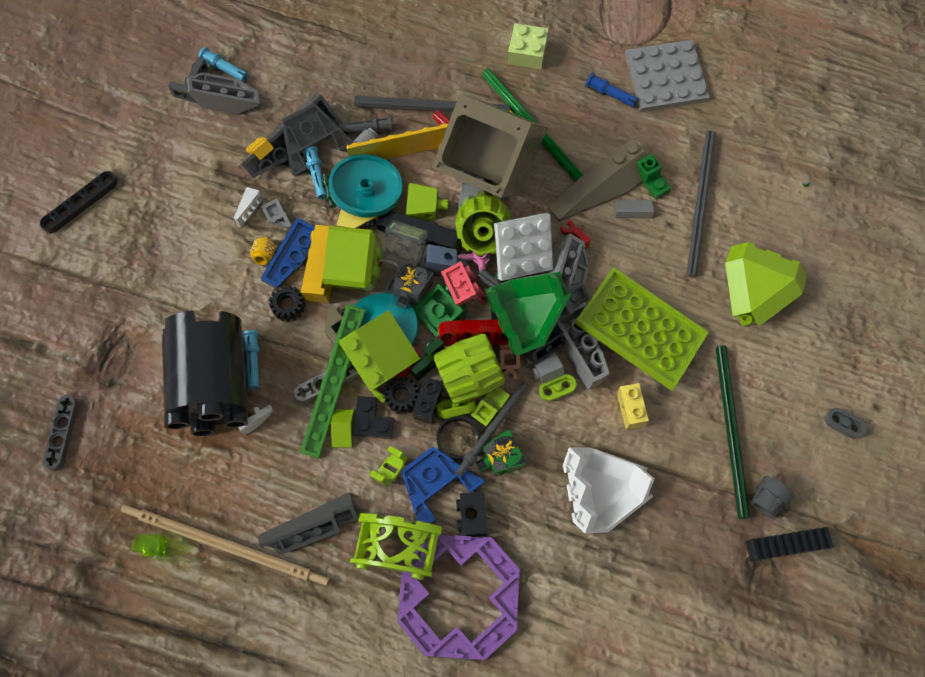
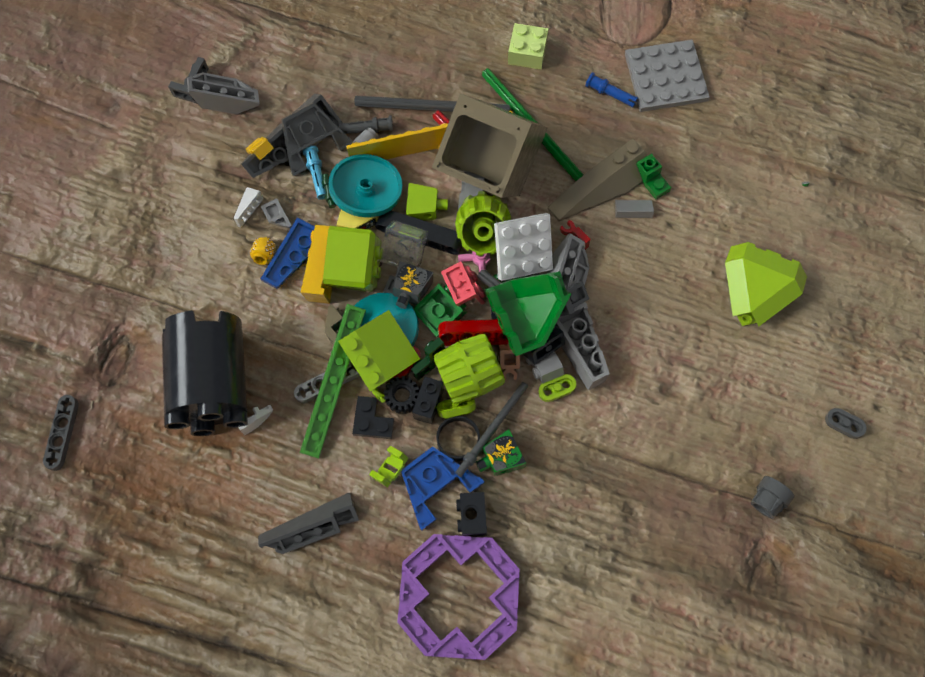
black beam [40,171,118,234] -> none
tan axle [121,504,330,586] -> none
clear neon green brick [132,534,167,558] -> none
medium azure pin [198,47,248,82] -> none
medium azure pin [243,330,260,389] -> none
black tyre [269,285,305,322] -> none
lime slope [331,409,355,448] -> none
lime fence [350,513,442,580] -> none
sand blue torso [423,244,467,277] -> none
lime slope [471,387,511,427] -> none
white panel [563,447,655,533] -> none
lime plate [574,267,709,391] -> none
light yellow brick [617,383,649,430] -> none
dark grey axle [686,130,716,277] -> none
dark green axle [716,345,750,519] -> none
black gear [745,527,834,562] -> none

